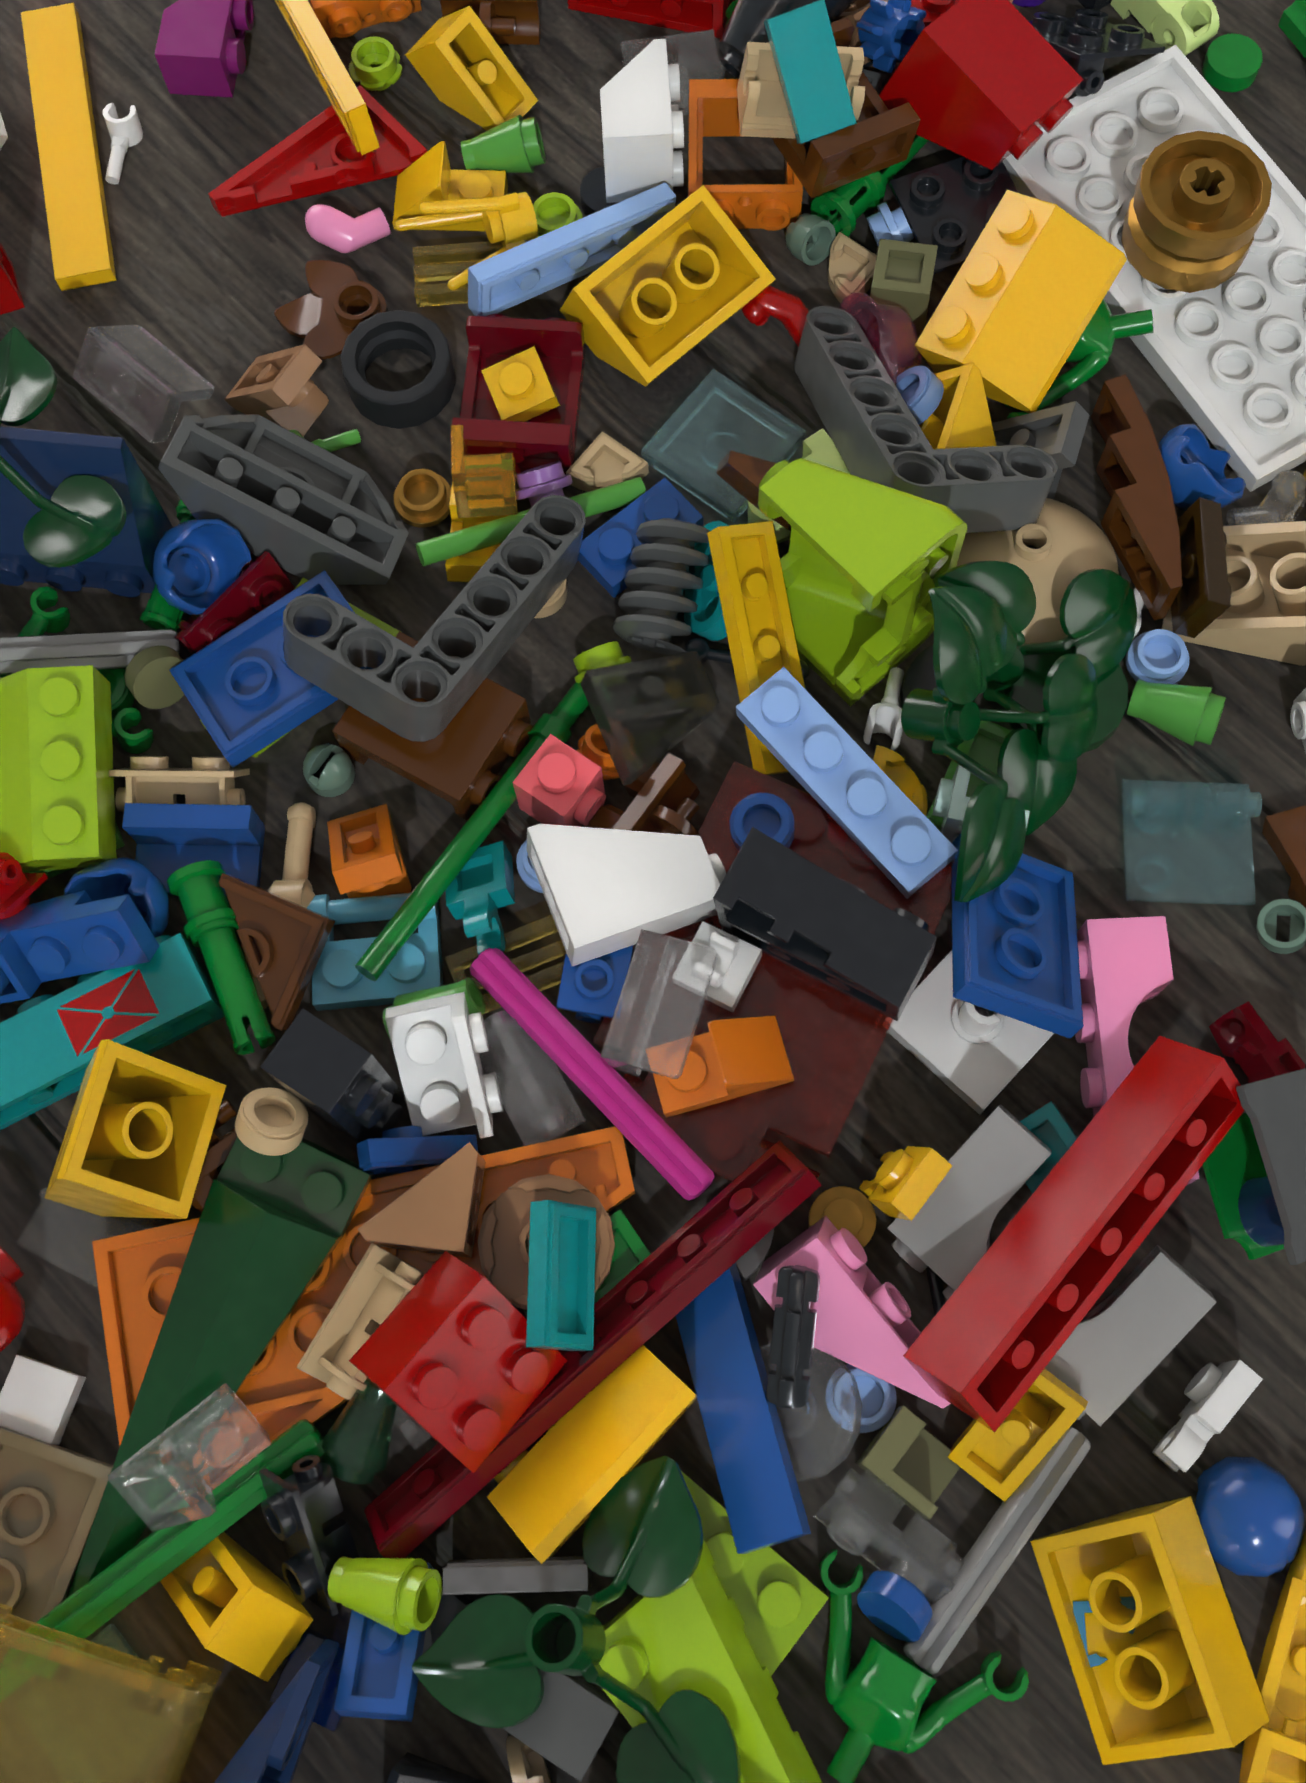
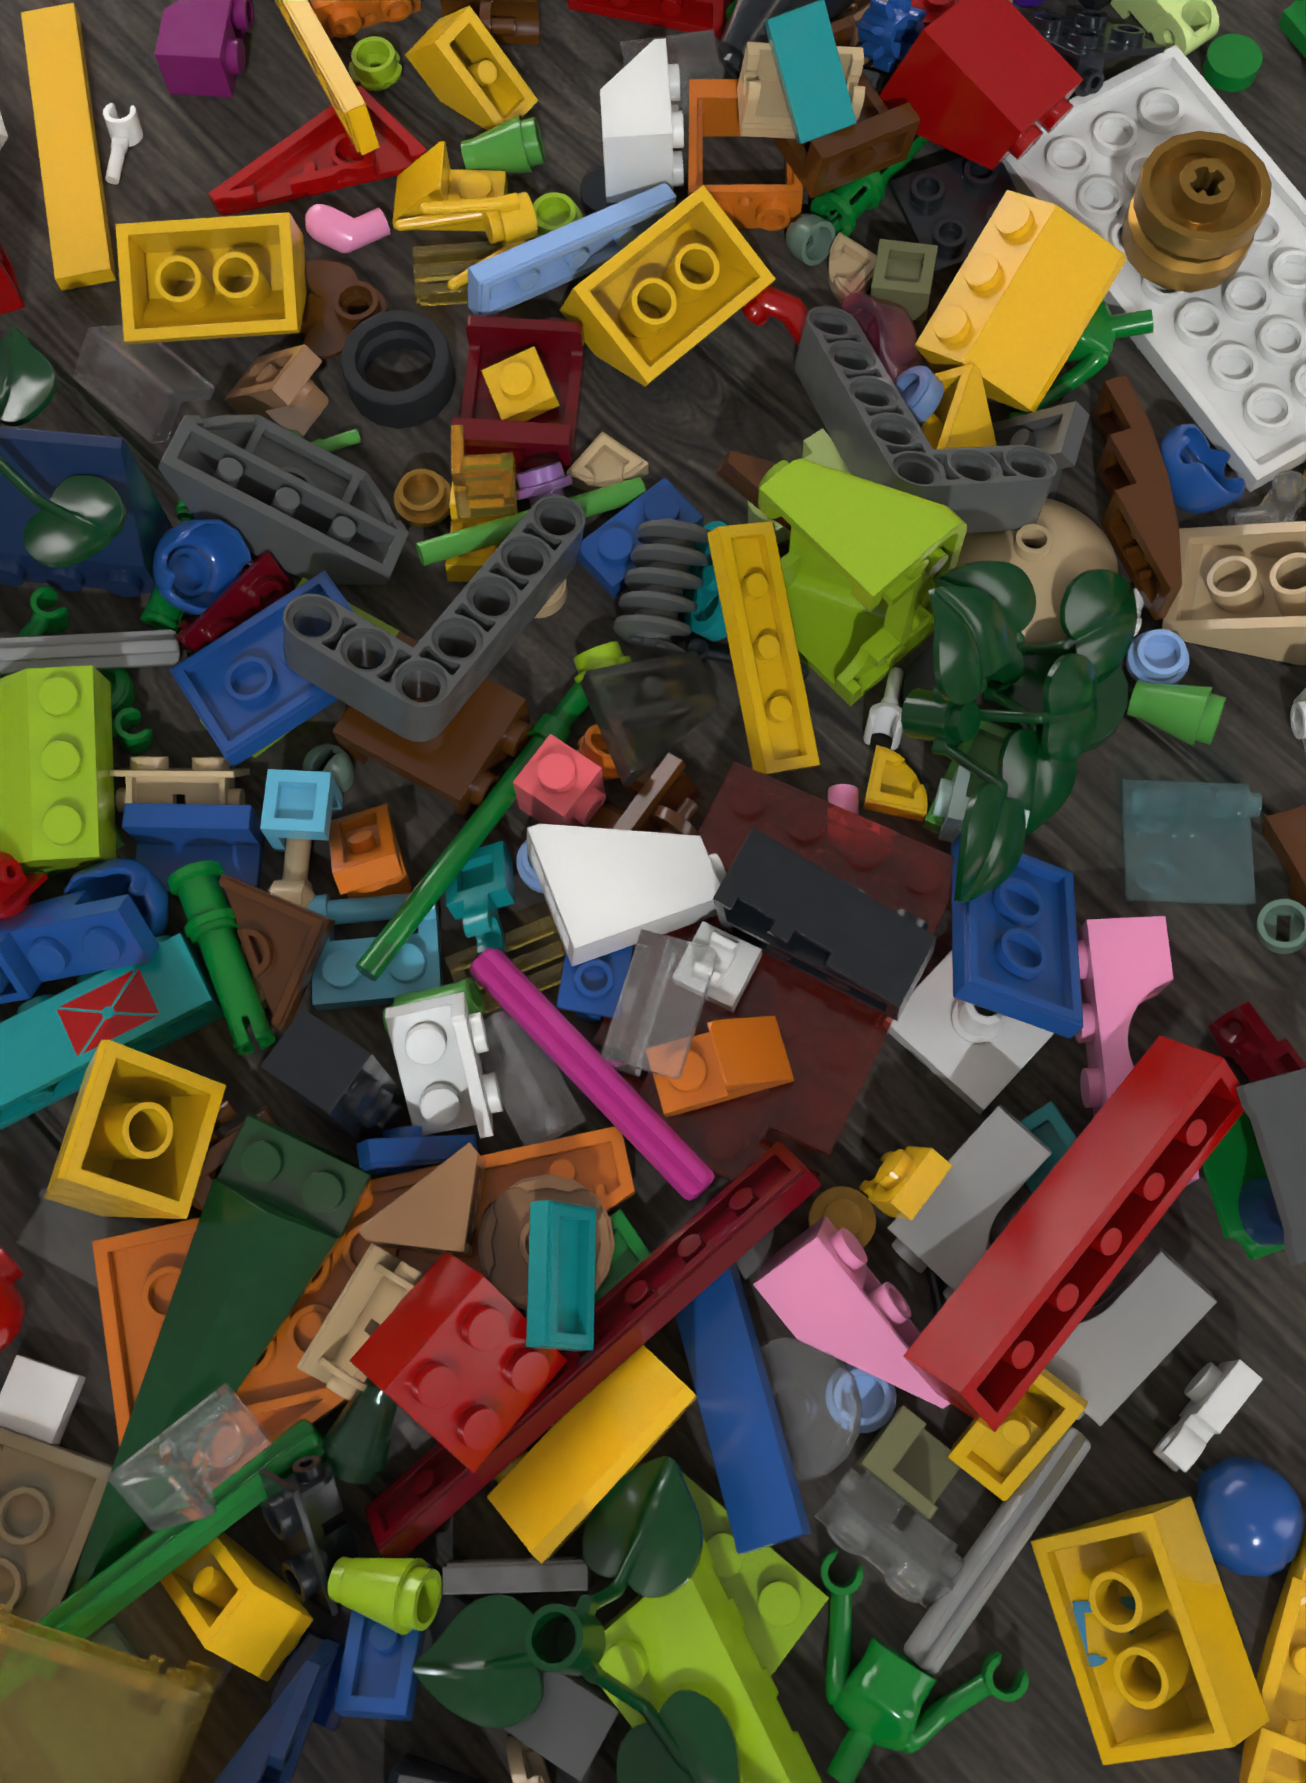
olive tile [125,646,185,709] -> none
tan tile [235,1087,308,1156] -> none
clear light blue tile [641,369,806,523] -> none
blue tile [729,793,795,850] -> none
light blue plate [736,667,958,899] -> none
black axle [766,1265,820,1409] -> none
blue tile [857,1571,933,1642] -> none
light blue plate [866,202,914,246] -> none
dark brown plate [1171,497,1232,638] -> none
none -> yellow slope [115,212,307,345]
none -> medium azure panel [260,769,343,852]

